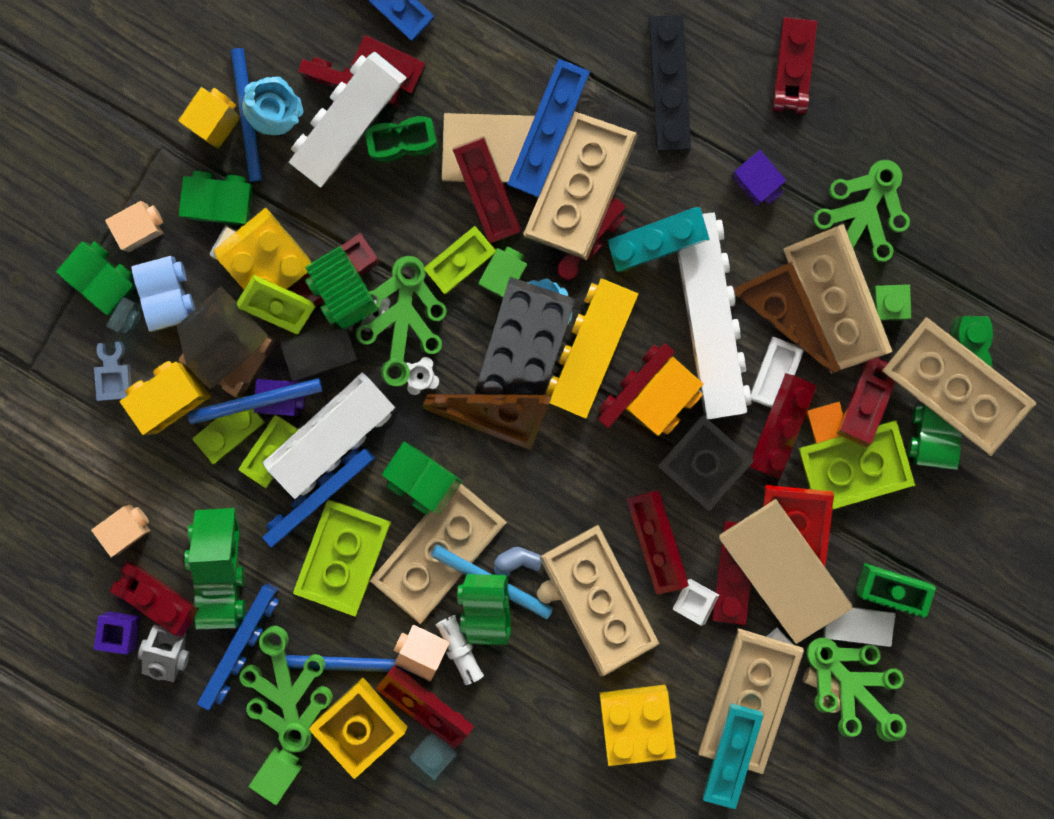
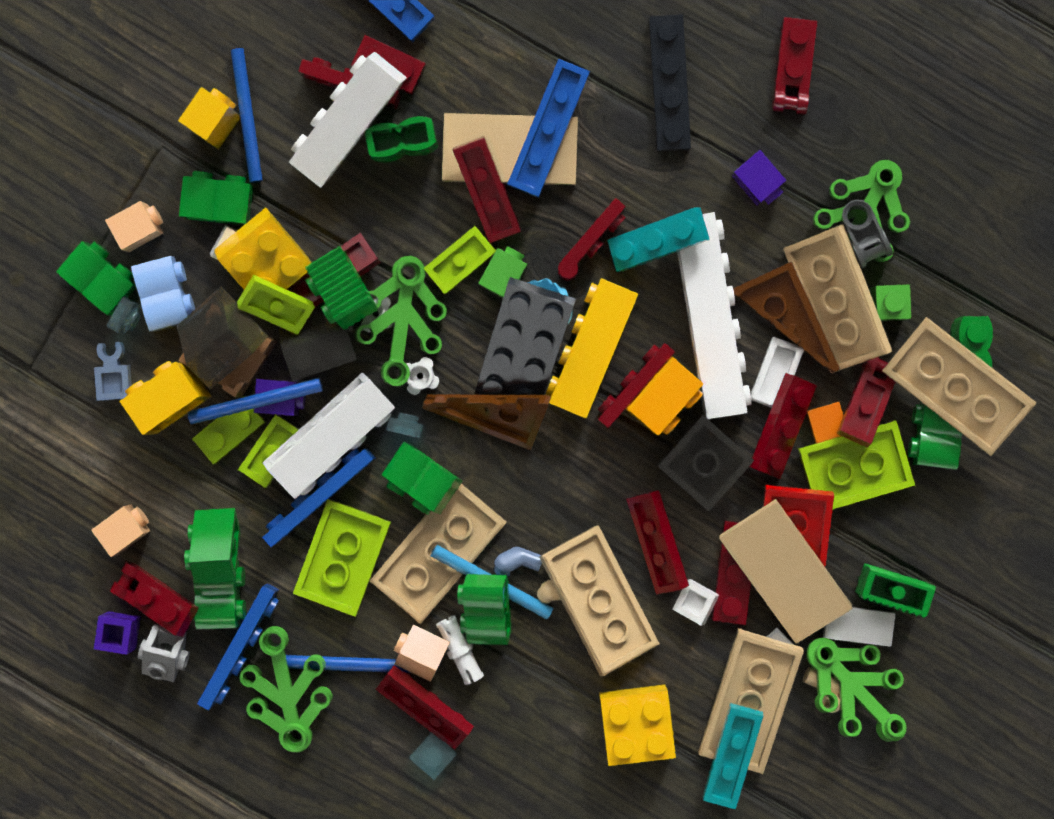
medium azure hair [242,77,304,135] -> none
bright green brick [248,747,303,805] -> none
yellow brick [309,678,408,779] -> none
tan tile [523,111,638,260] -> none
none -> clear light blue plate [387,412,425,438]
none -> dark grey piece [841,200,893,268]

